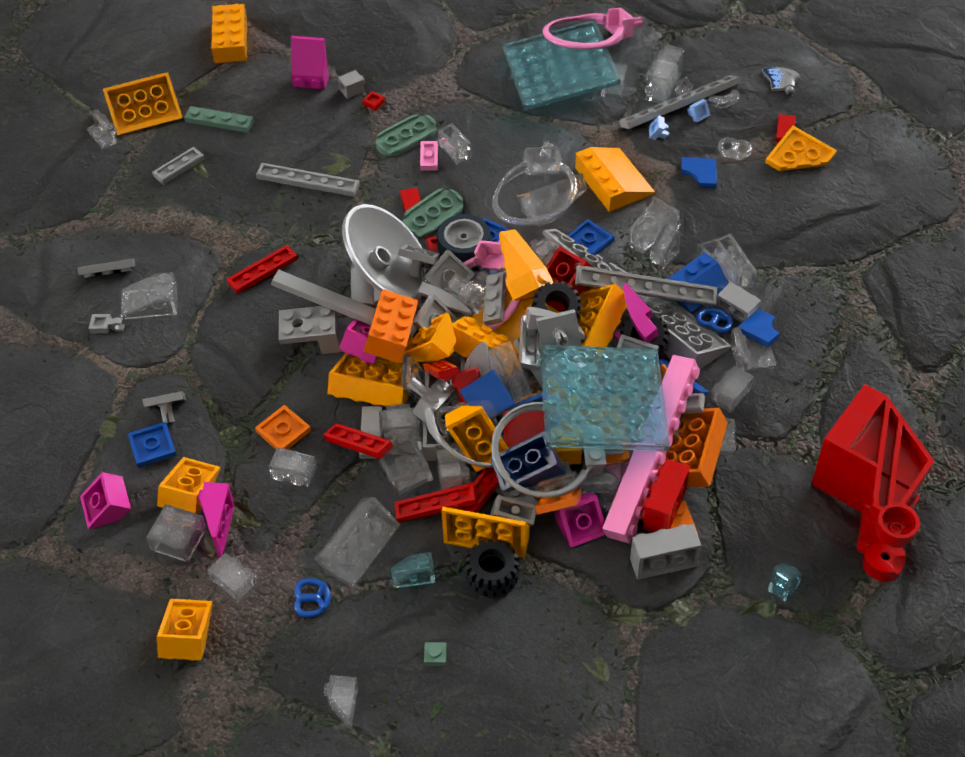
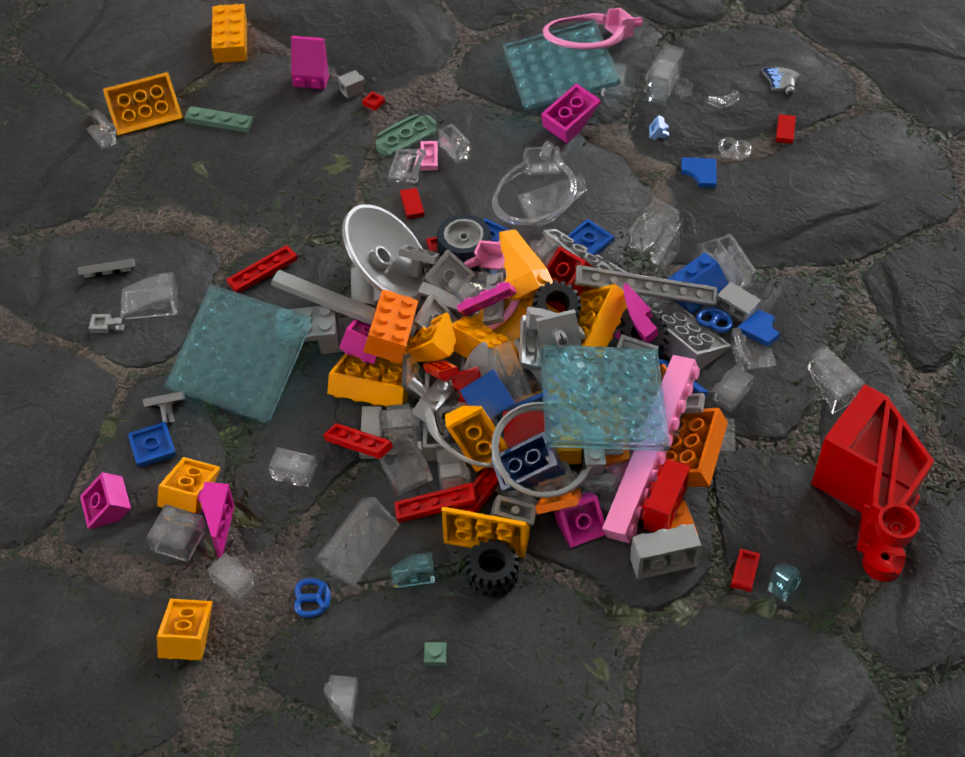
light grey tile [152,147,205,185] -> none
orange plate [255,405,311,454] -> none
light grey tile [256,163,360,197] -> none
sand green tile [402,189,463,239] -> none
light orange slope [575,147,655,212] -> none
light grey tile [619,75,741,129] -> none
light blue tile [687,99,710,122] -> none
light orange plate [765,126,837,171] -> none
none -> clear light blue plate [164,284,313,424]
none -> clear plate [388,149,426,183]
none -> dark pink plate [457,282,517,316]
none -> dark pink slope [541,83,601,143]
none -> red tile [731,548,760,592]
none -> clear wedge [808,345,865,415]

